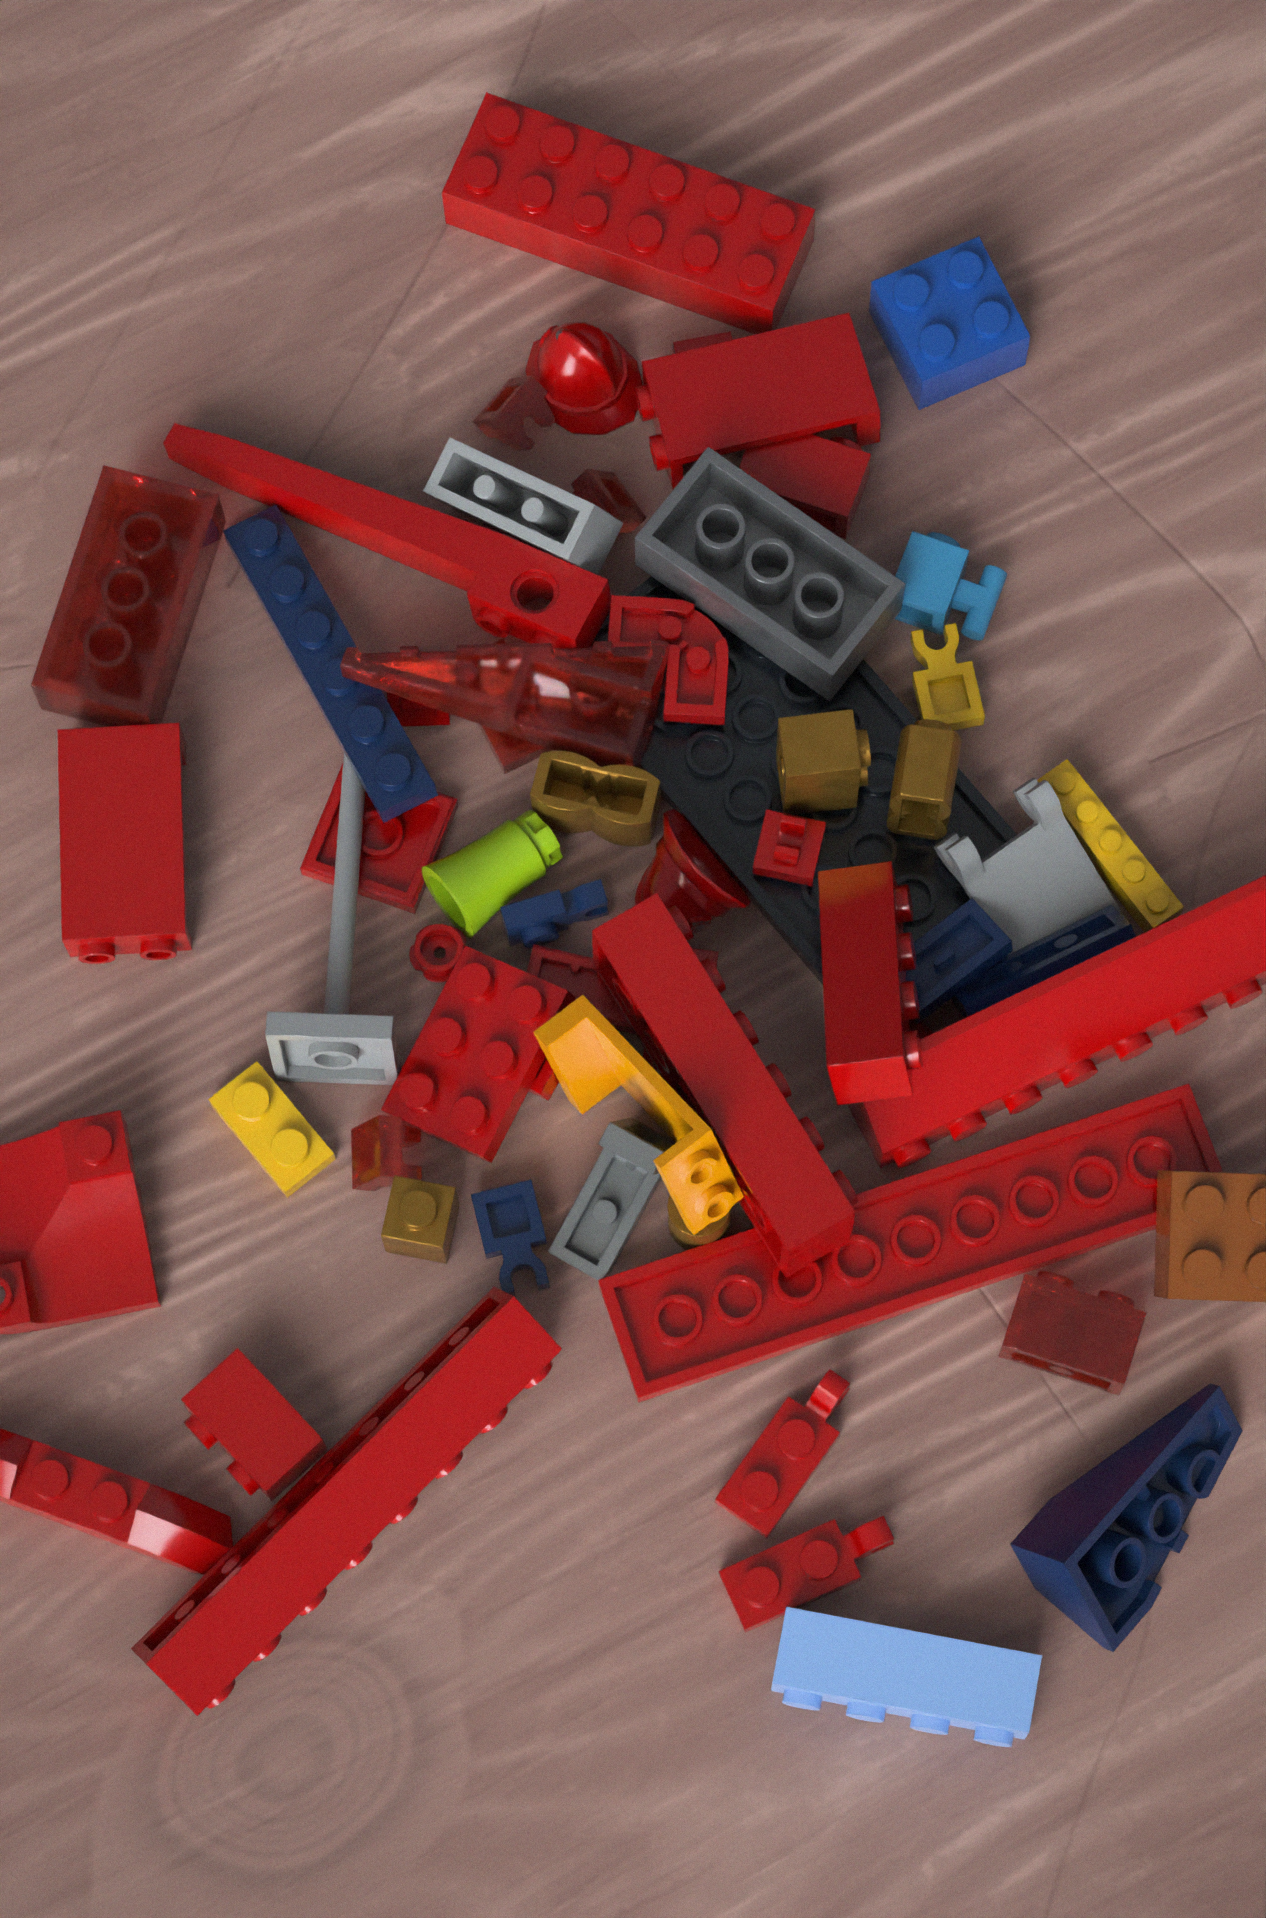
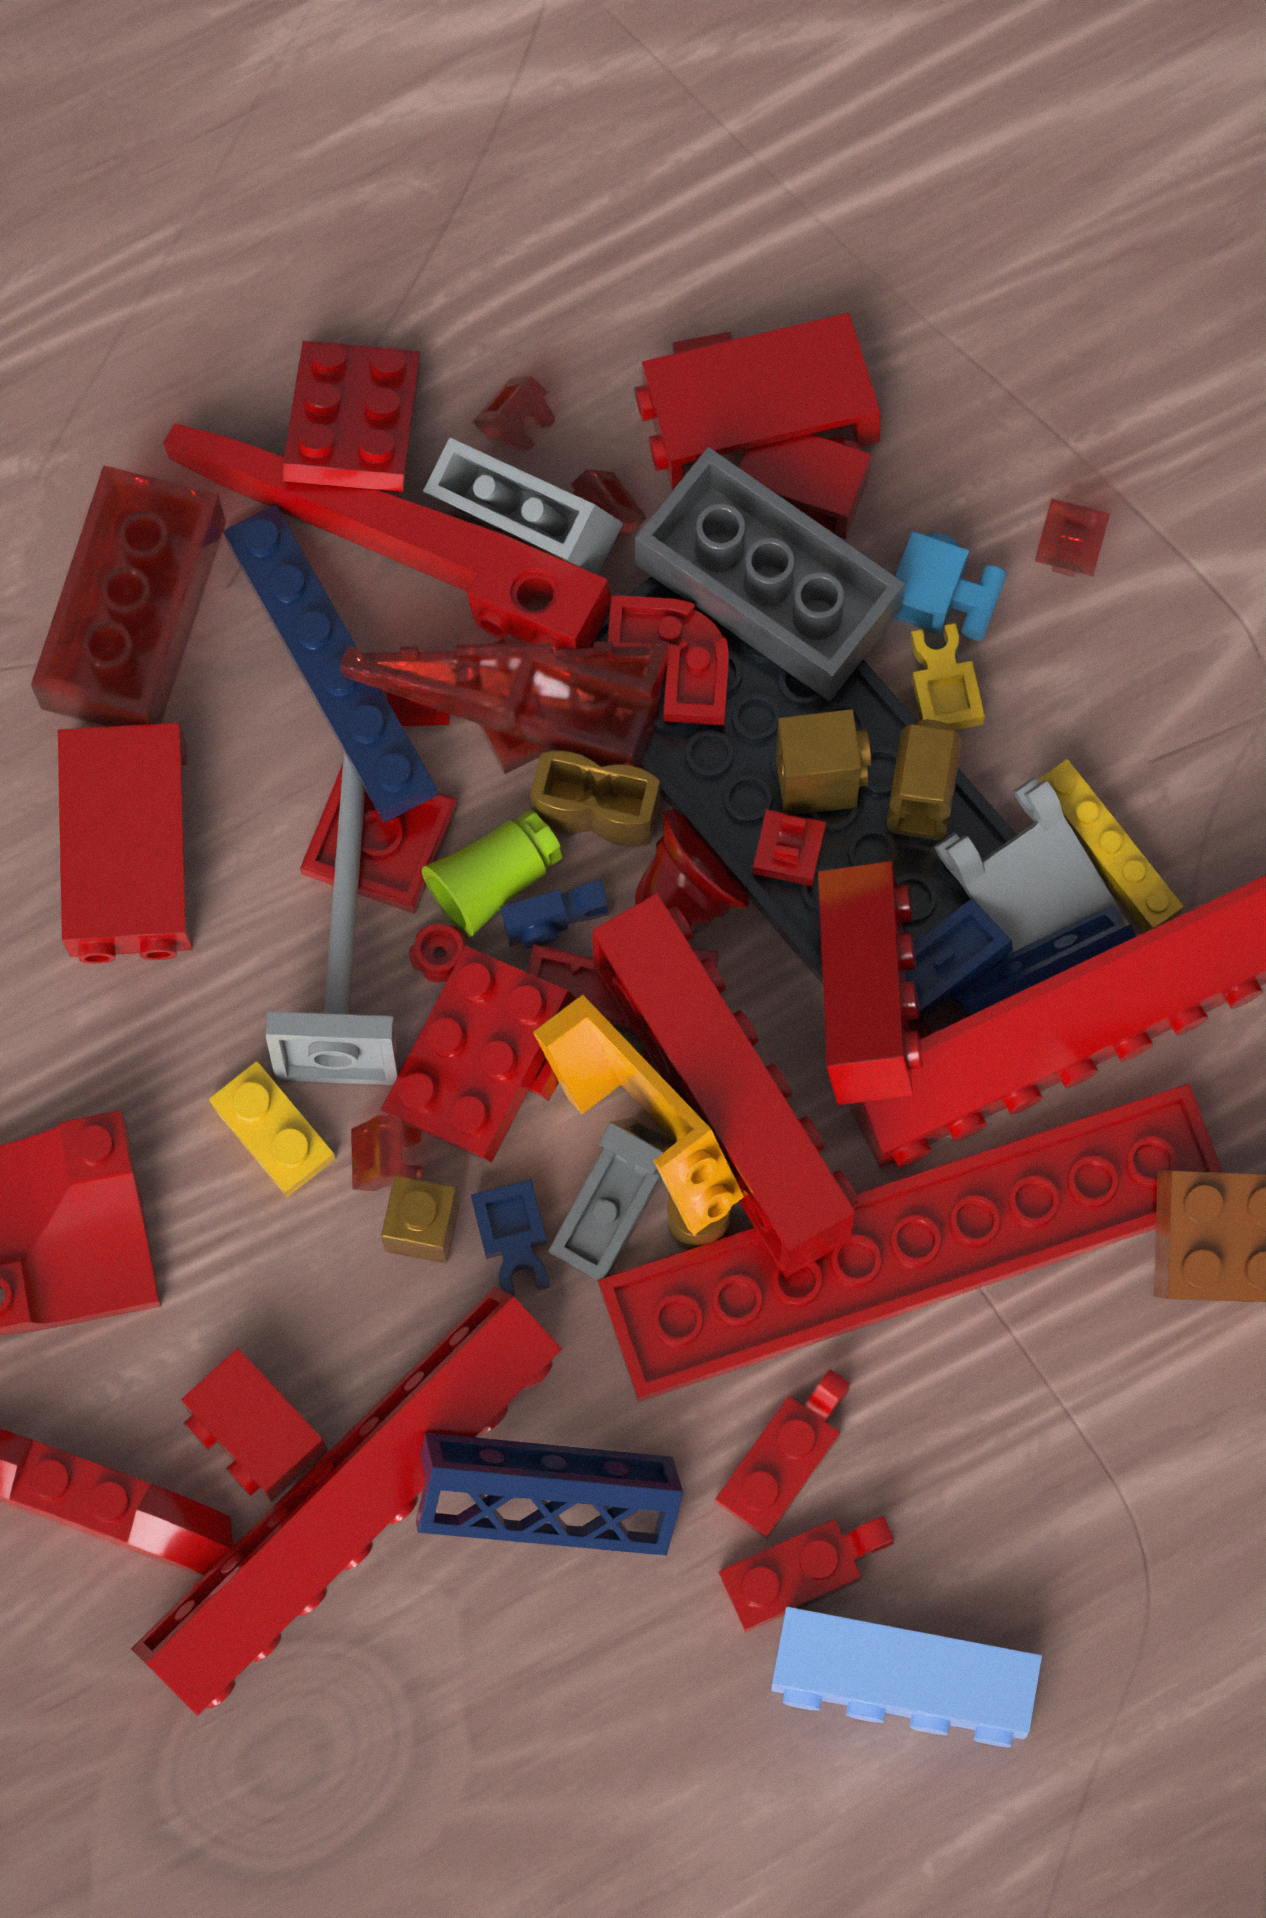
red brick [442,92,816,334] -> none
red piece [525,322,643,435] -> none
blue brick [869,236,1030,410] -> none
clear red brick [998,1271,1147,1396] -> none
dark blue wedge [1010,1383,1243,1652] -> none
none -> red plate [283,340,420,492]
none -> dark blue fence [416,1432,683,1556]
none -> clear red tile [1035,498,1110,577]

